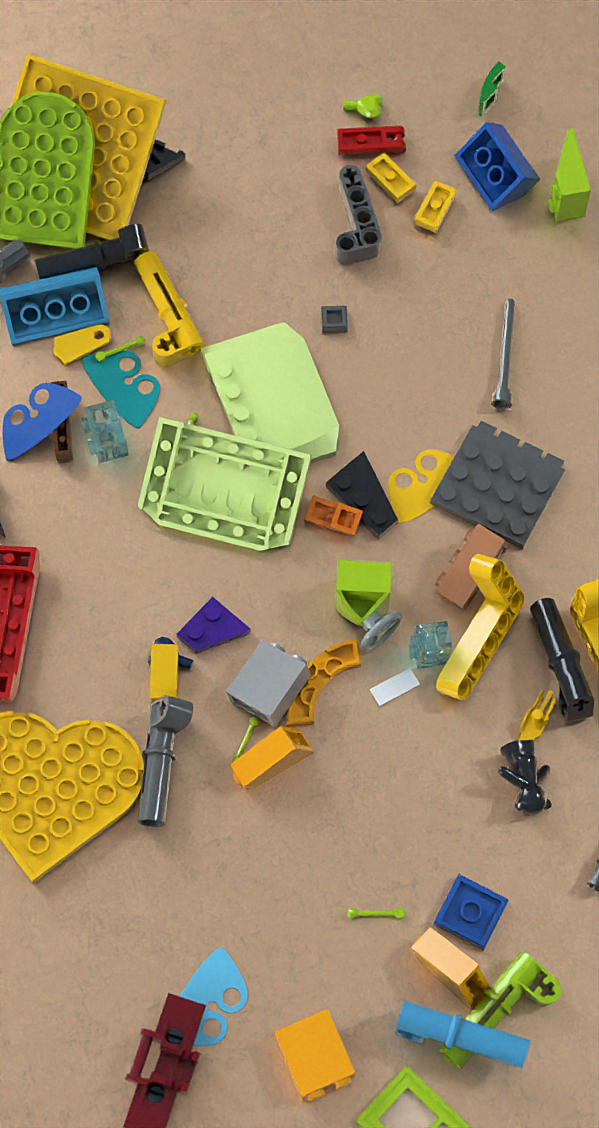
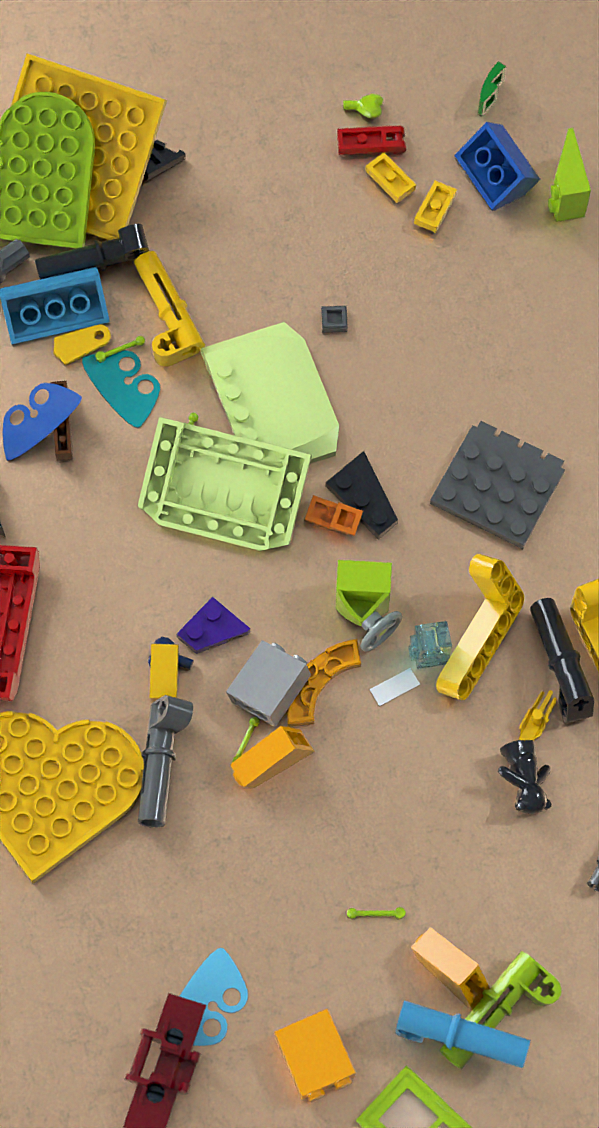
clear light blue brick [81,400,129,463] -> none
dark grey beam [335,165,382,264] -> none
yellow piece [388,449,455,523] -> none
blue tile [433,874,509,951] -> none
nougat wedge [435,524,509,610] -> none
dark grey piece [491,298,515,409] -> none

